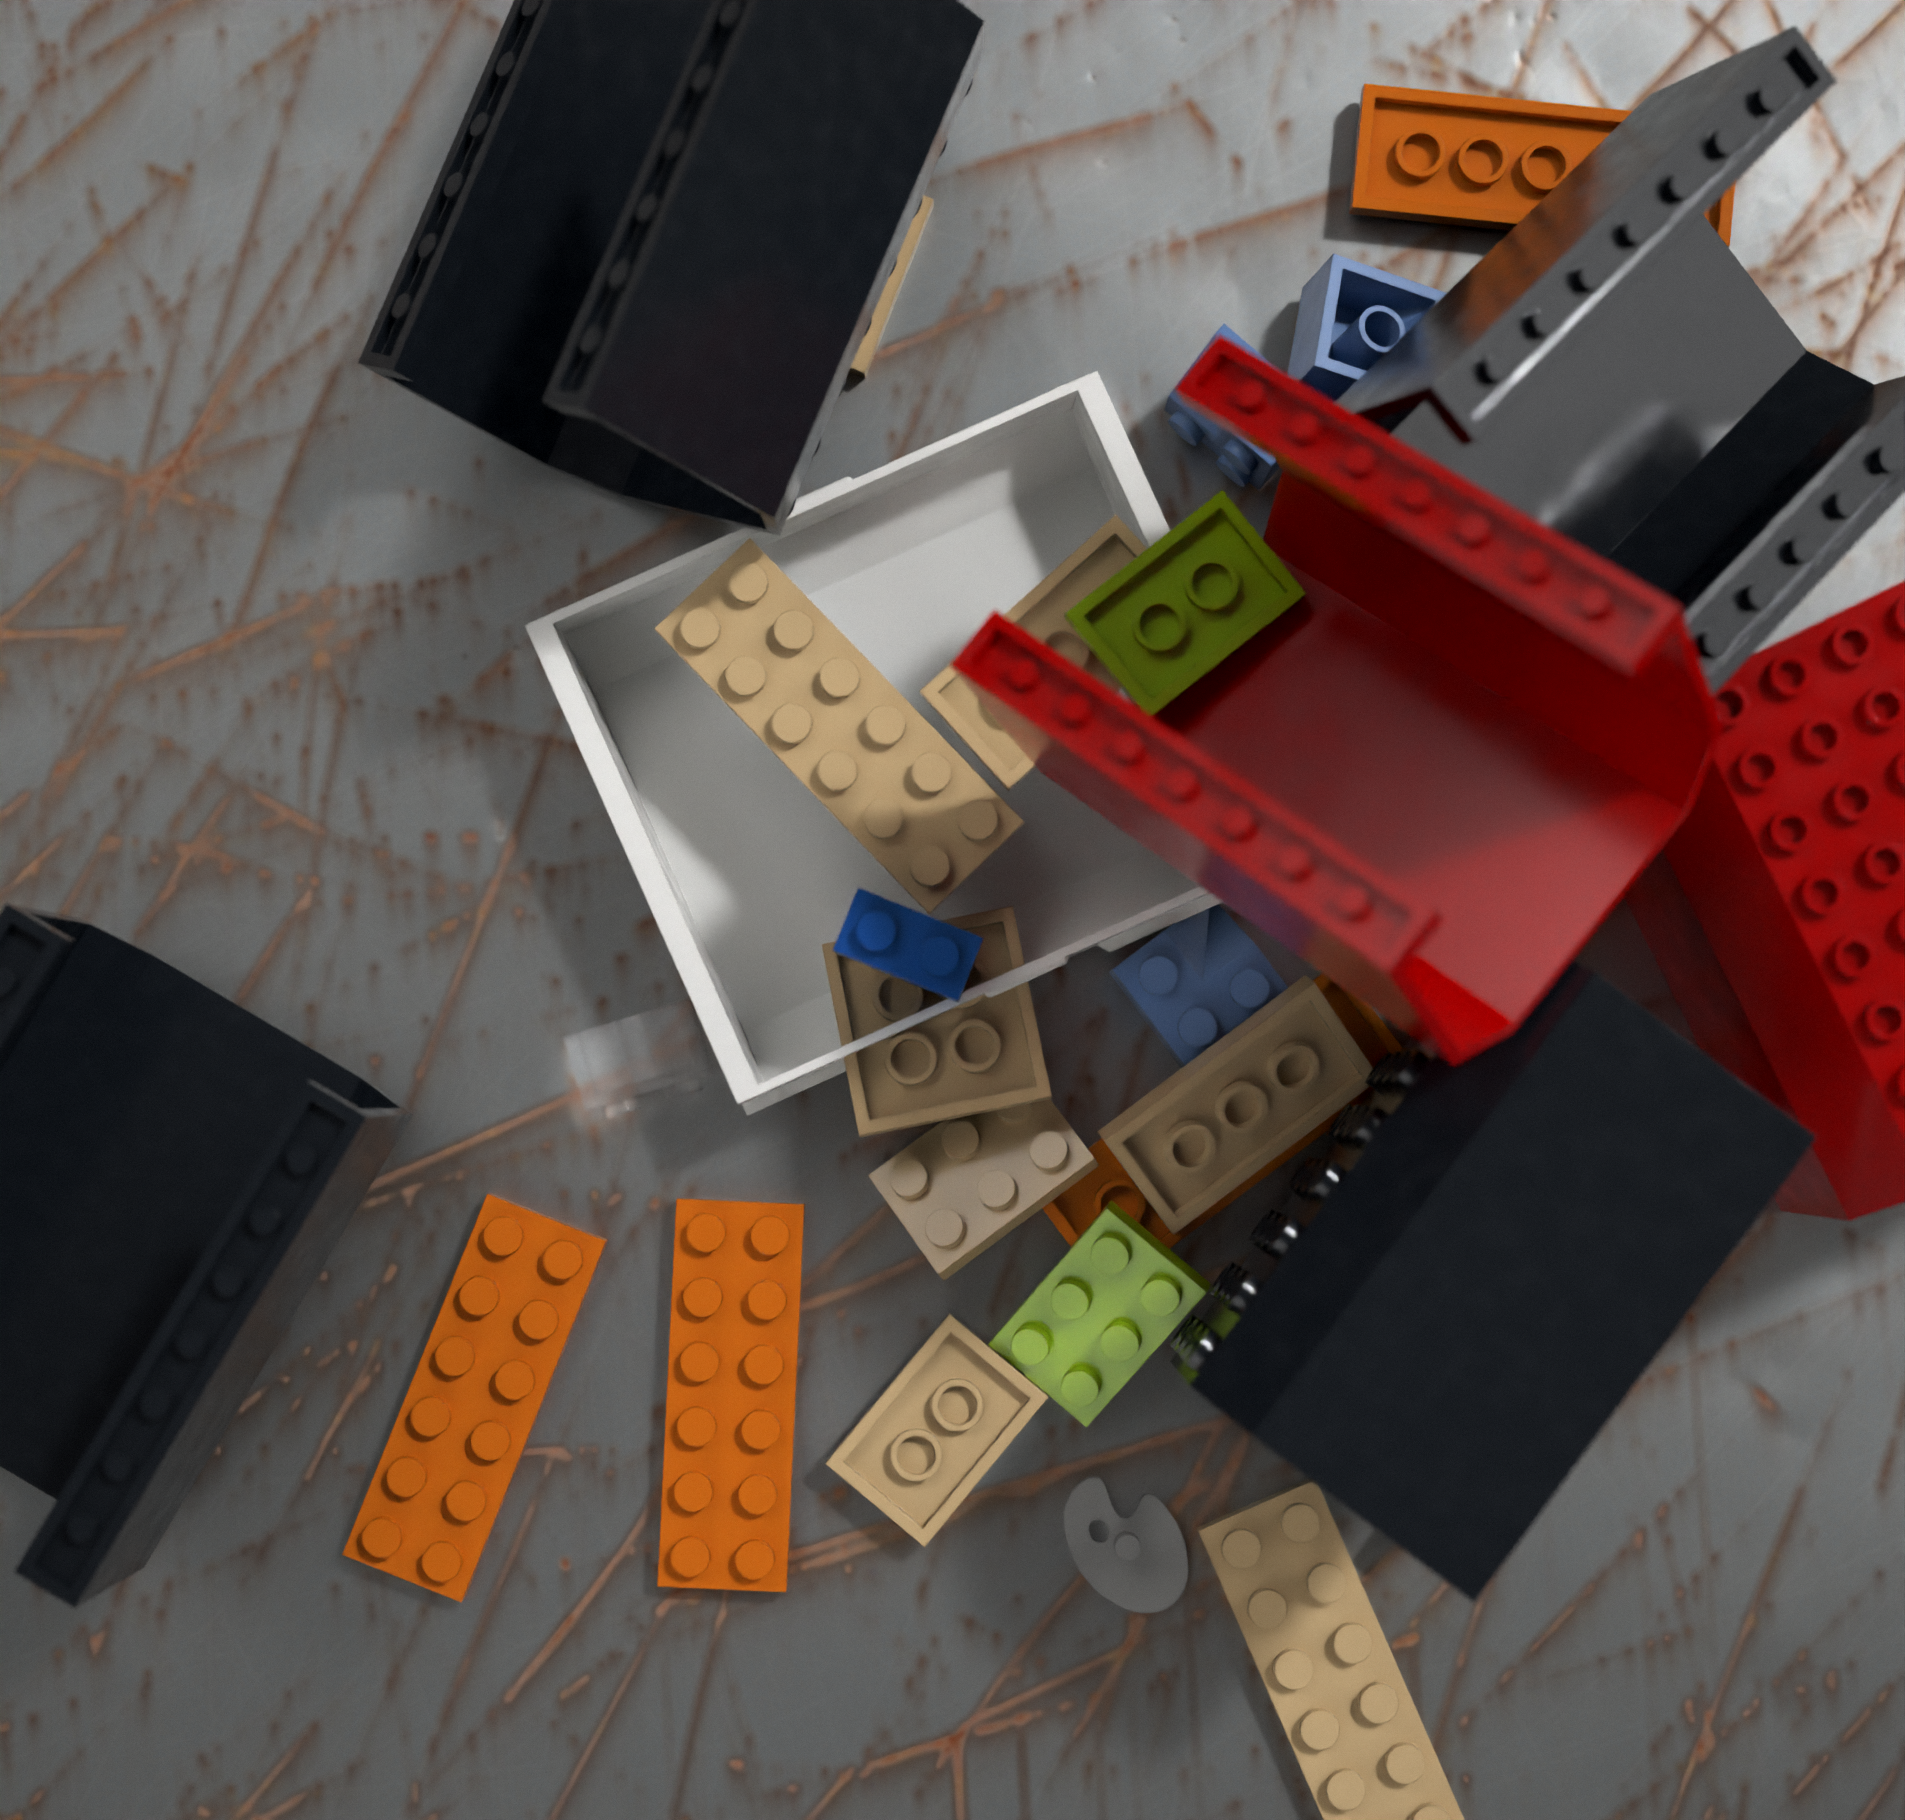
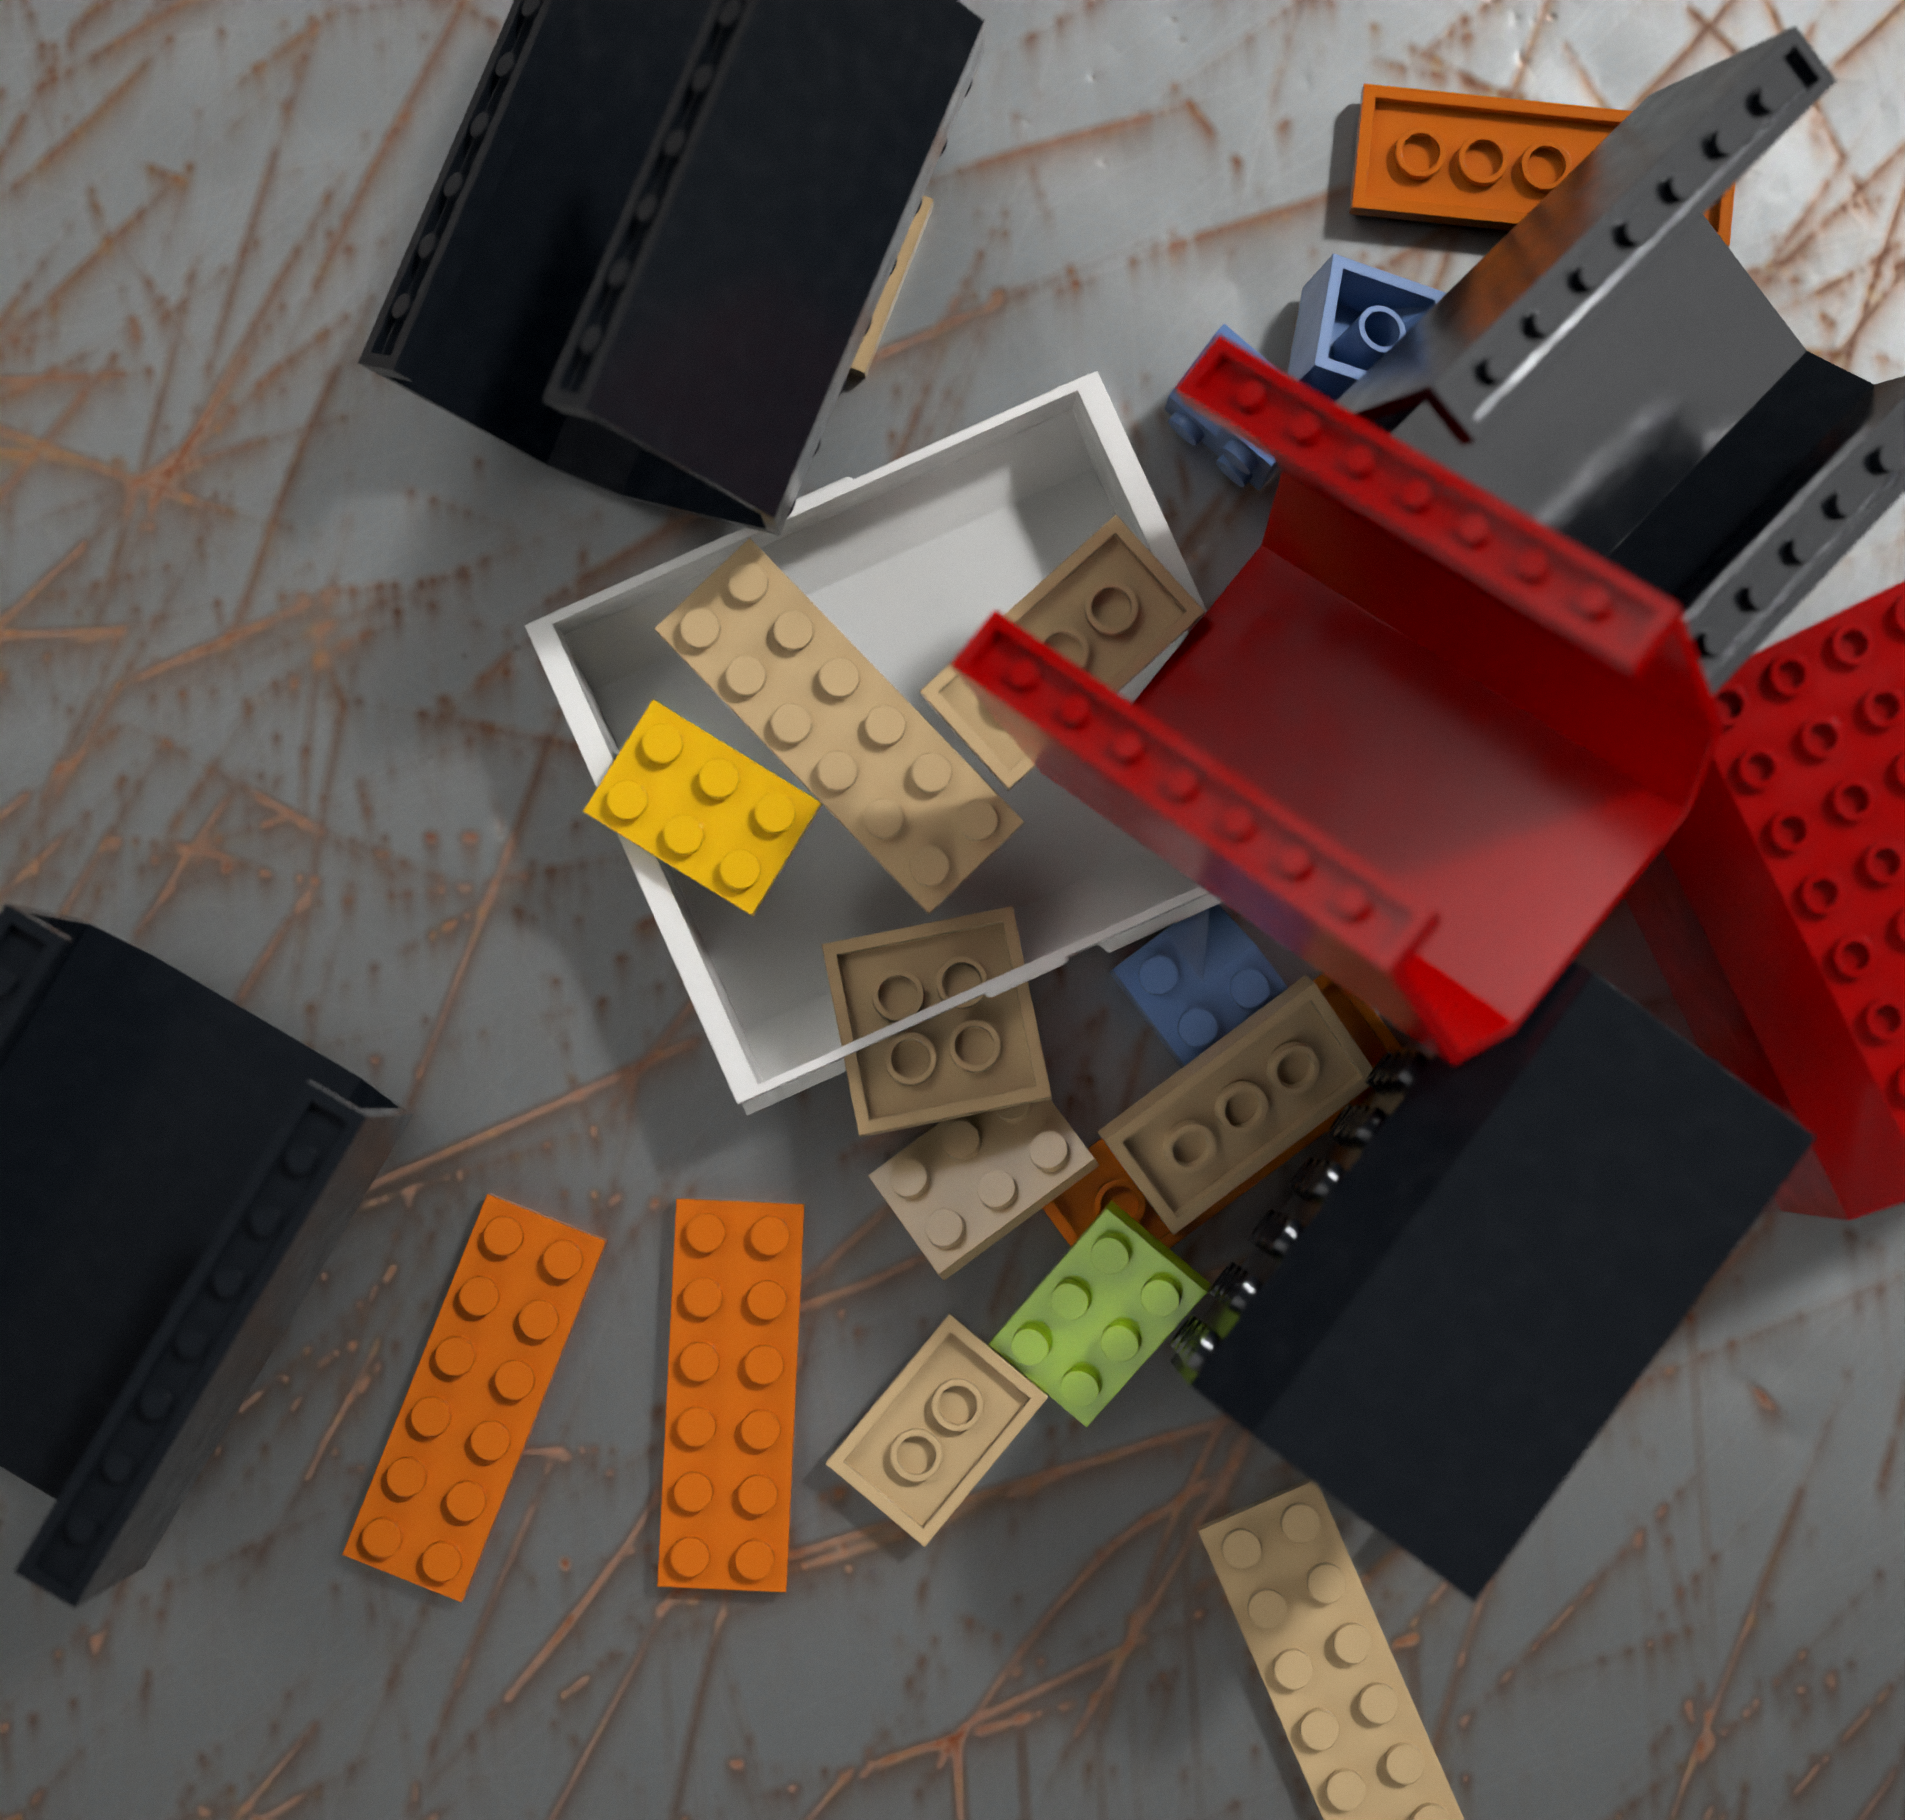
clear brick [563,999,714,1119] -> none
blue brick [833,888,983,1003] -> none
light grey piece [1063,1476,1189,1613] -> none
lime plate [1064,489,1306,717] -> none
none -> yellow plate [583,699,822,917]

